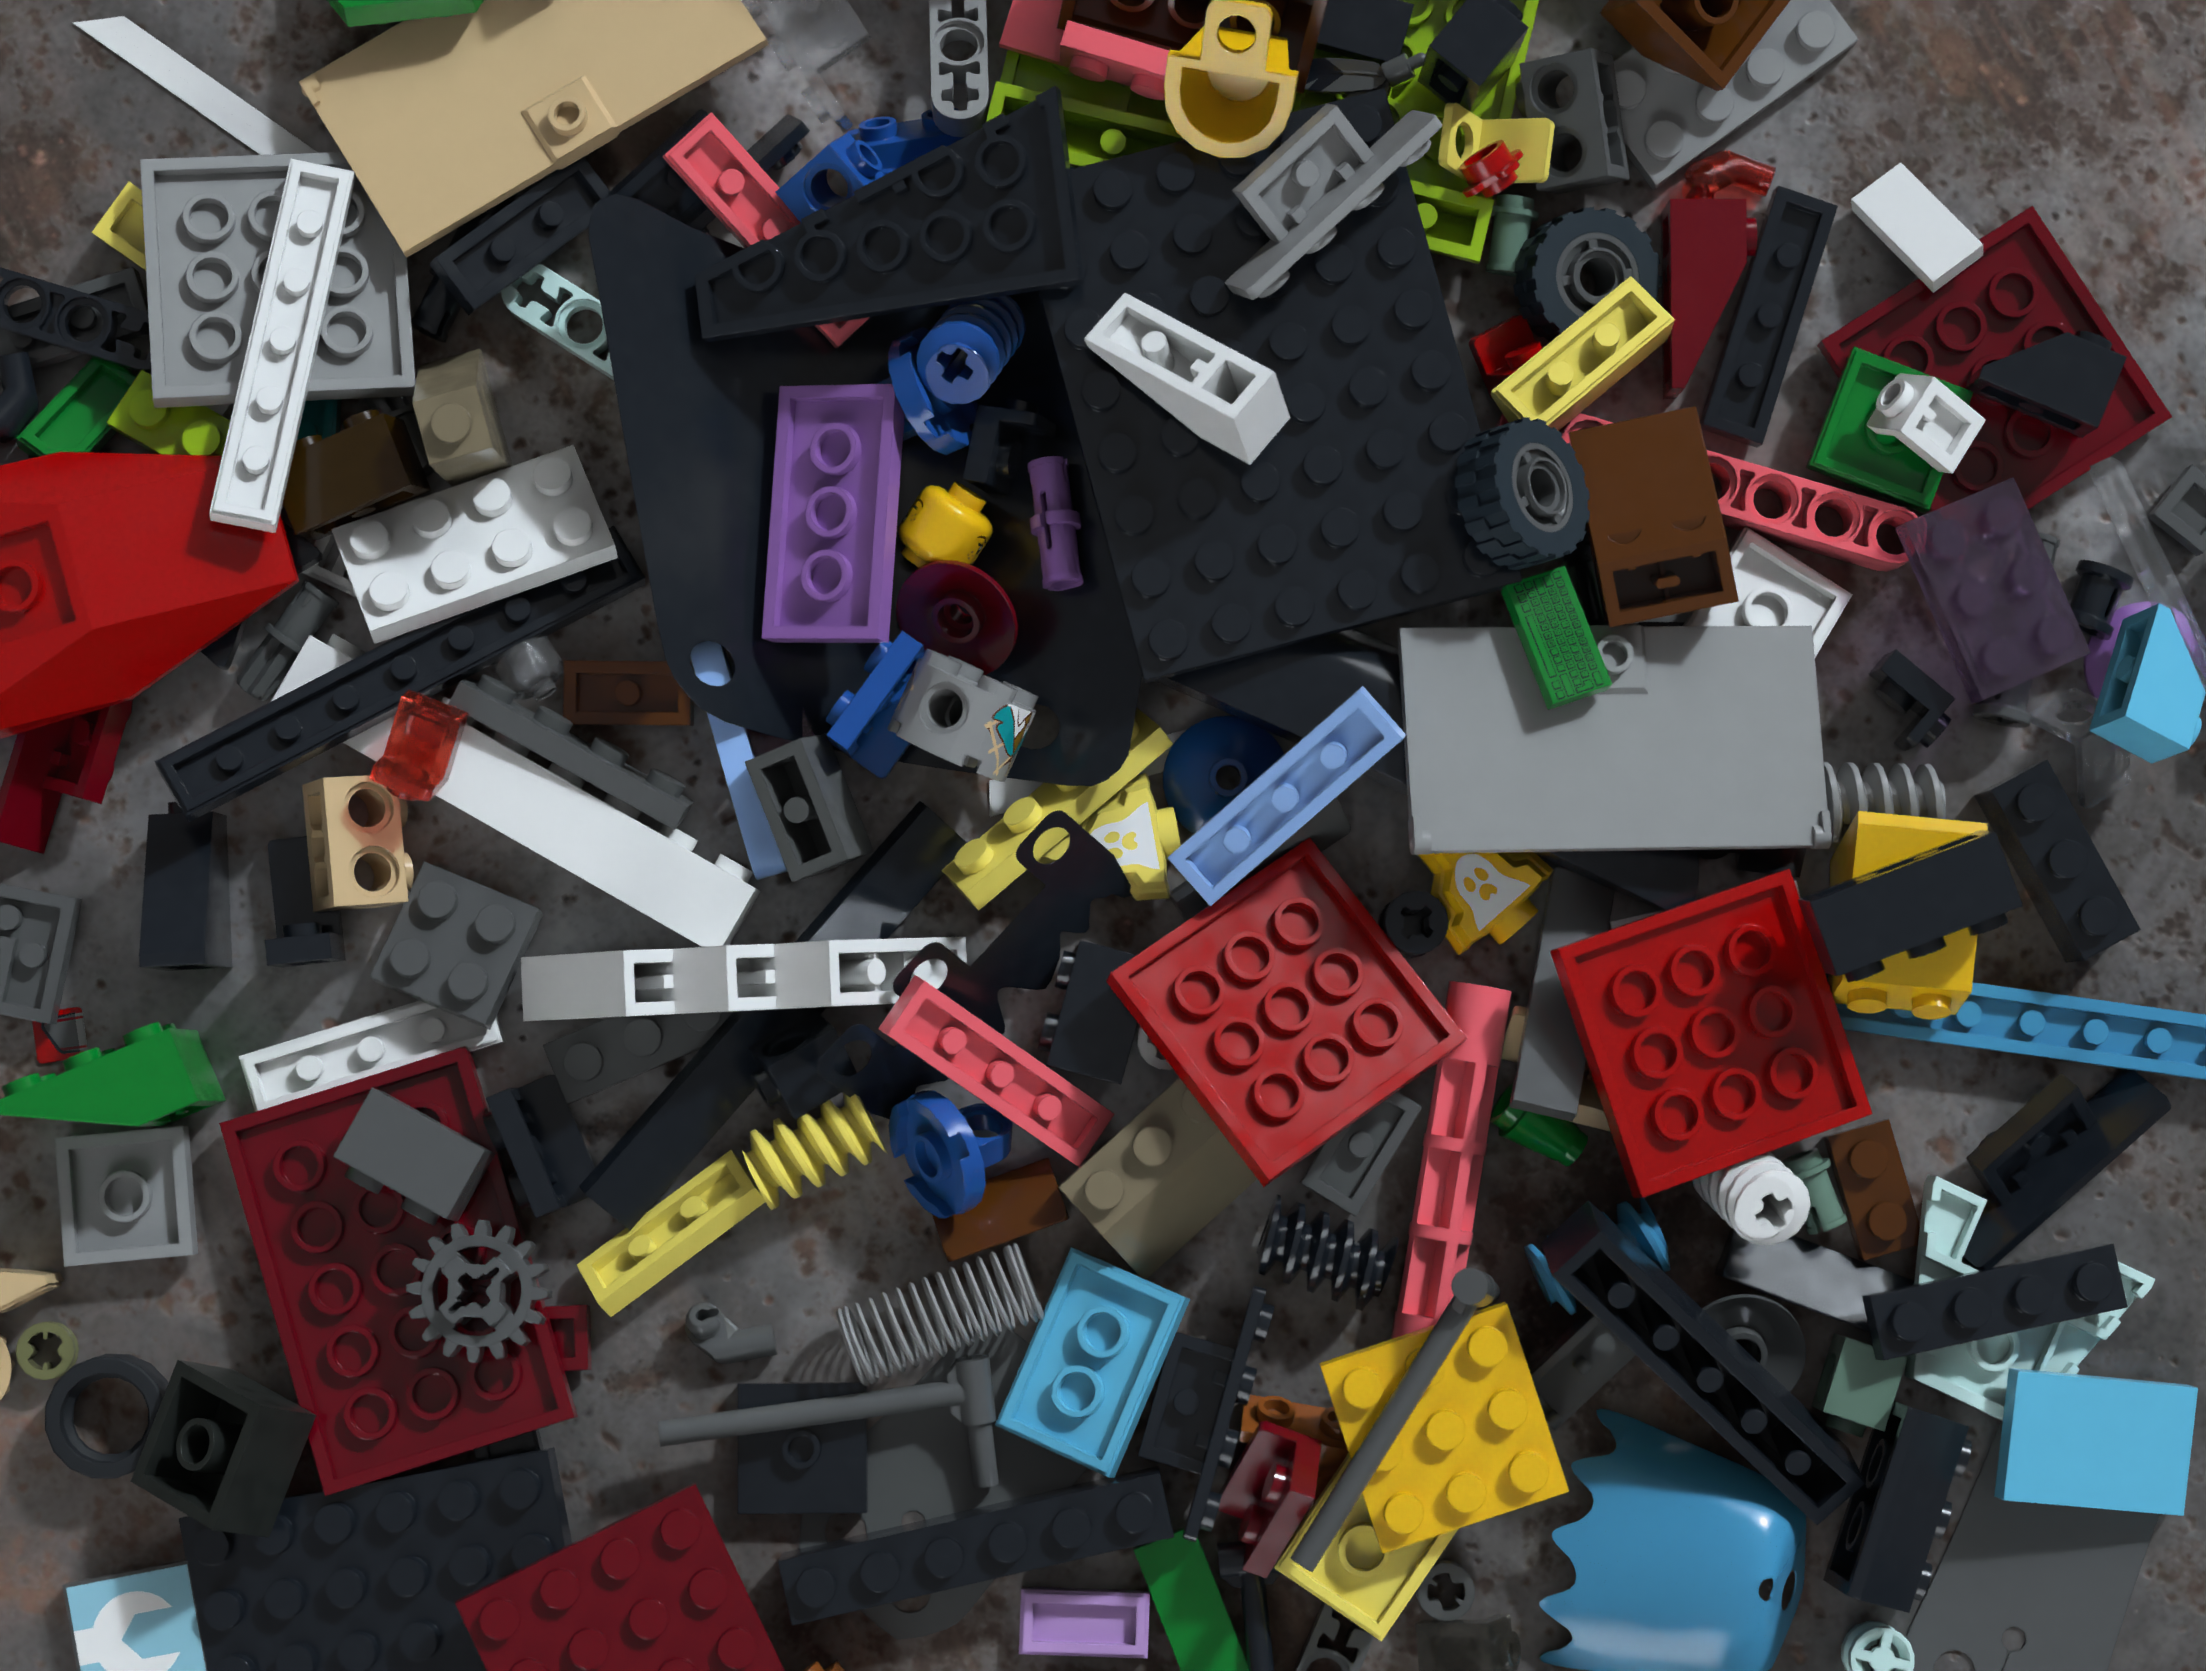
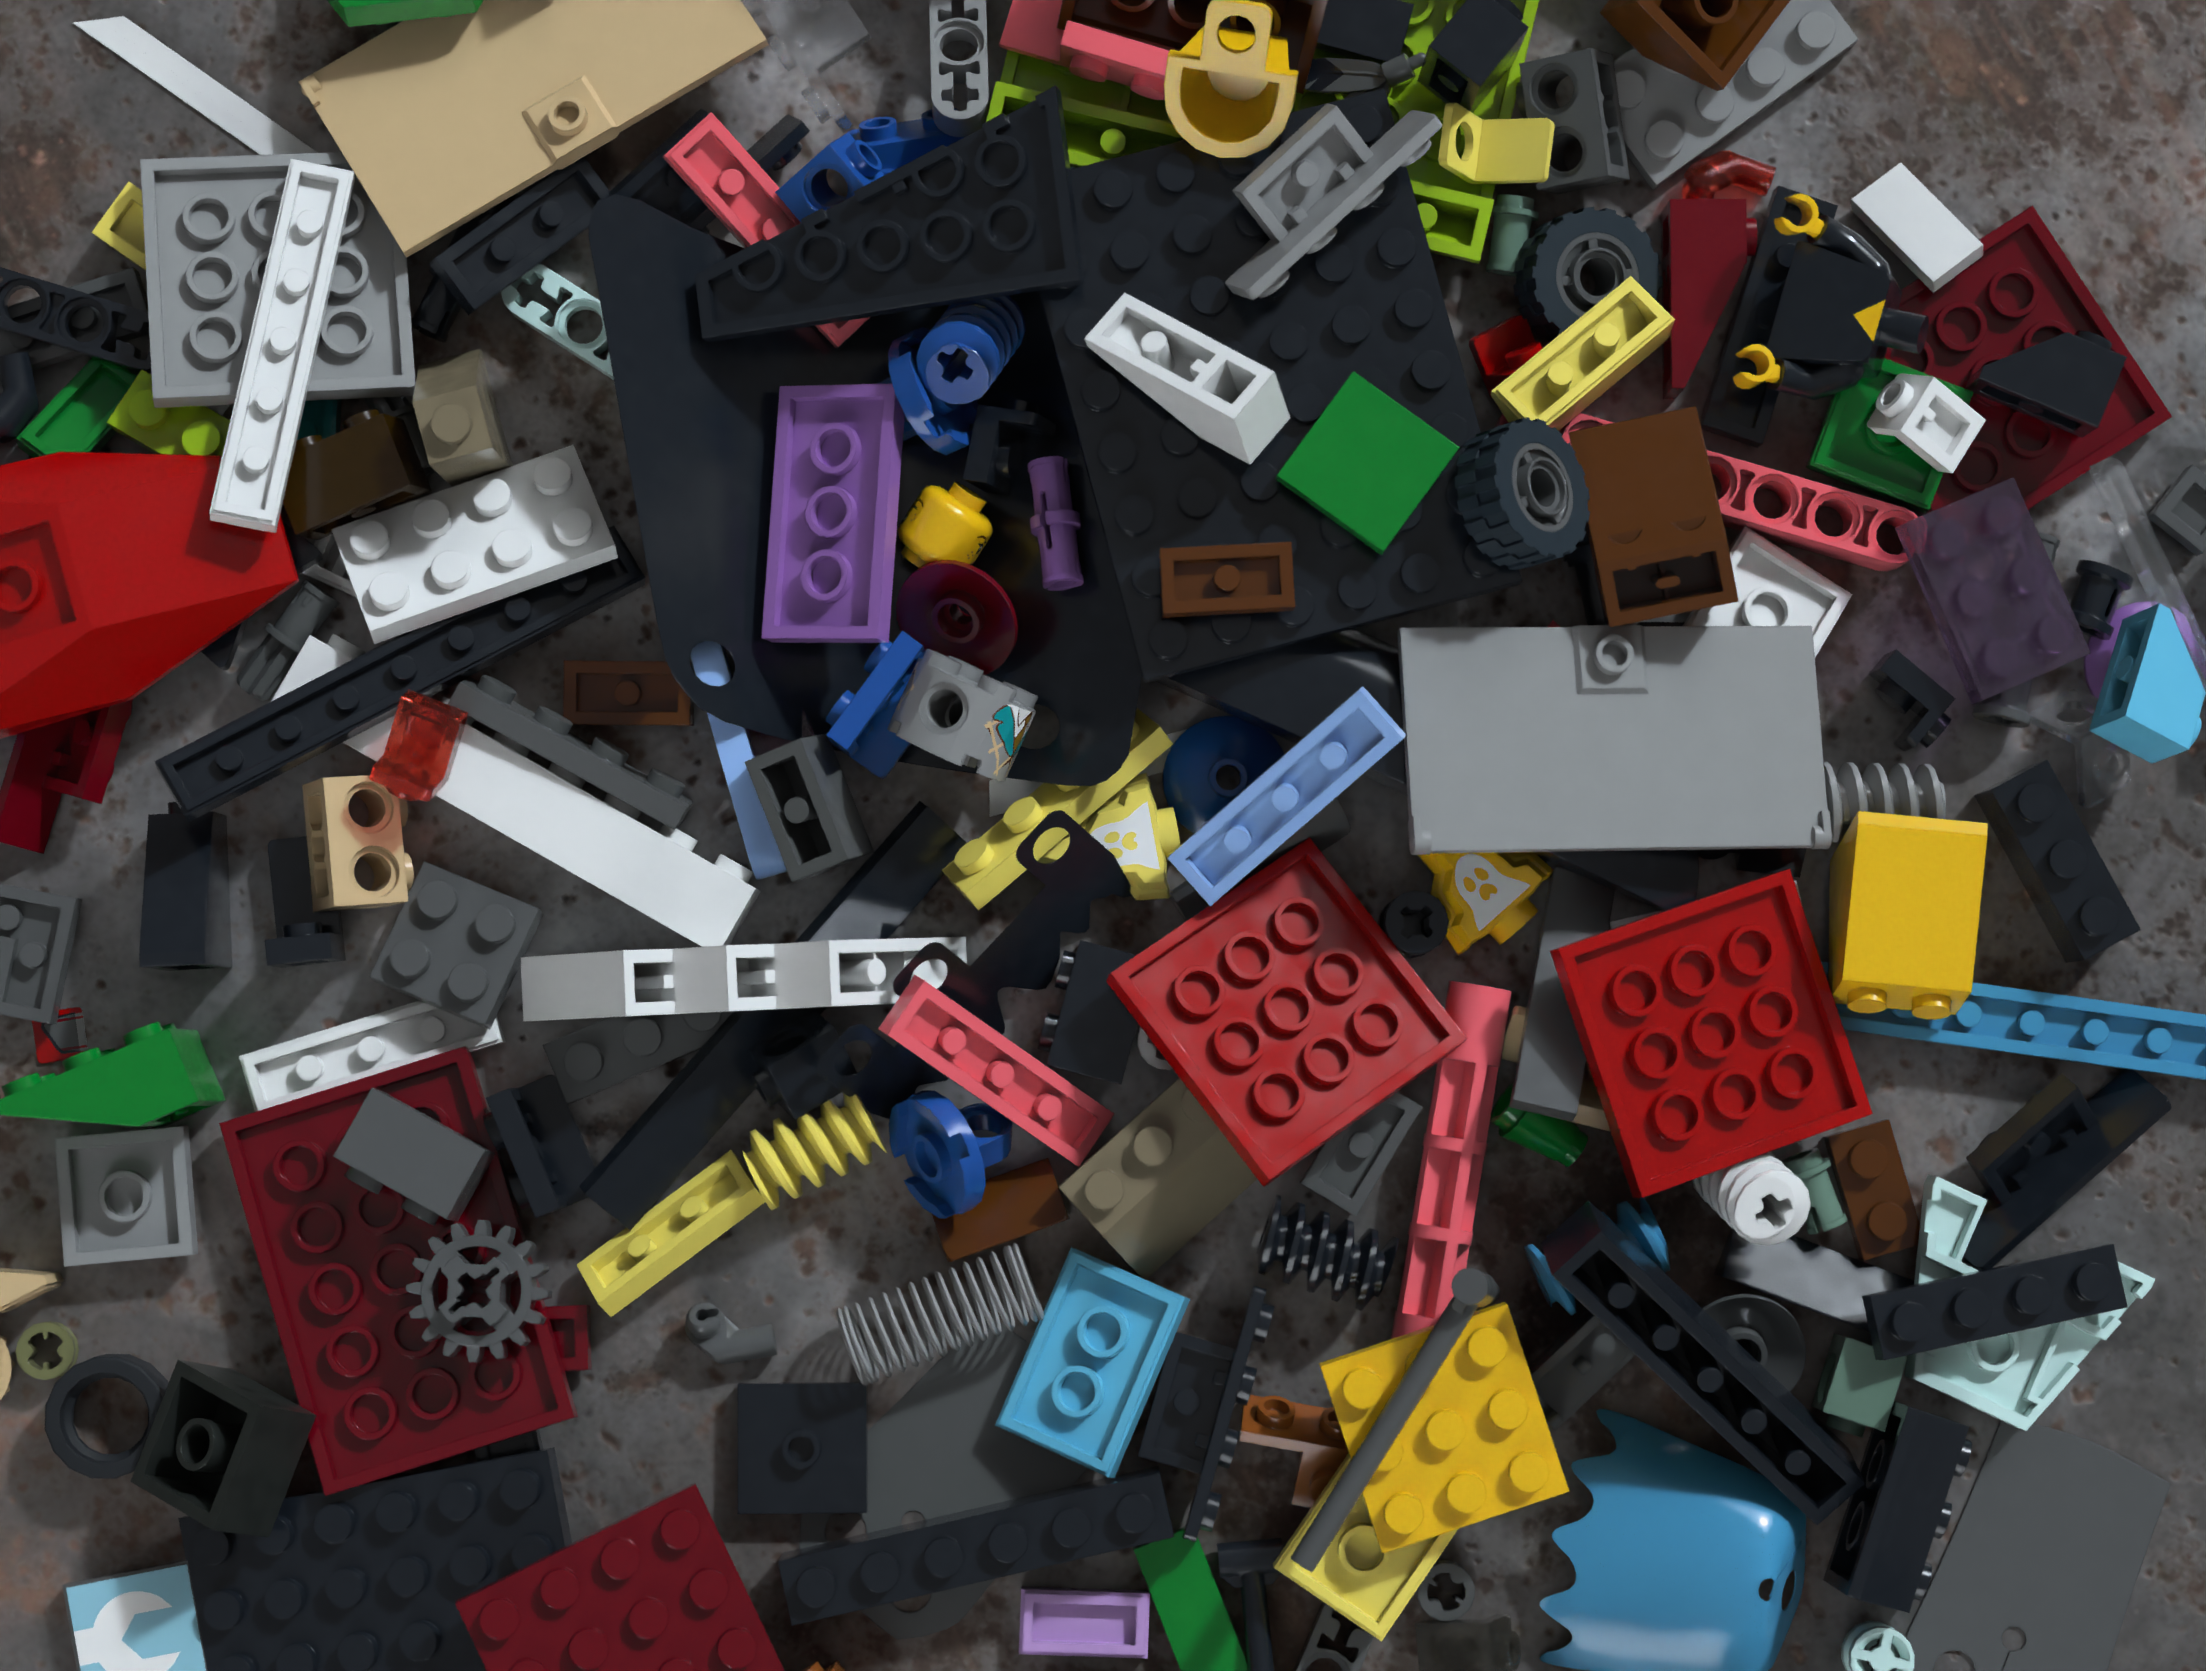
clear piece [492,635,564,702] -> none
dark grey bar [657,1354,999,1488] -> none
dark red bracket [1218,1421,1322,1578] -> none
red plate [1459,140,1524,198] -> none
green tile [1501,566,1612,710] -> none
black brick [1797,830,2023,982] -> none
medium azure tile [1994,1368,2198,1516] -> none
none -> reddish brown plate [1159,542,1295,618]
none -> green tile [1276,371,1460,556]
none -> black torso [1733,194,1929,400]

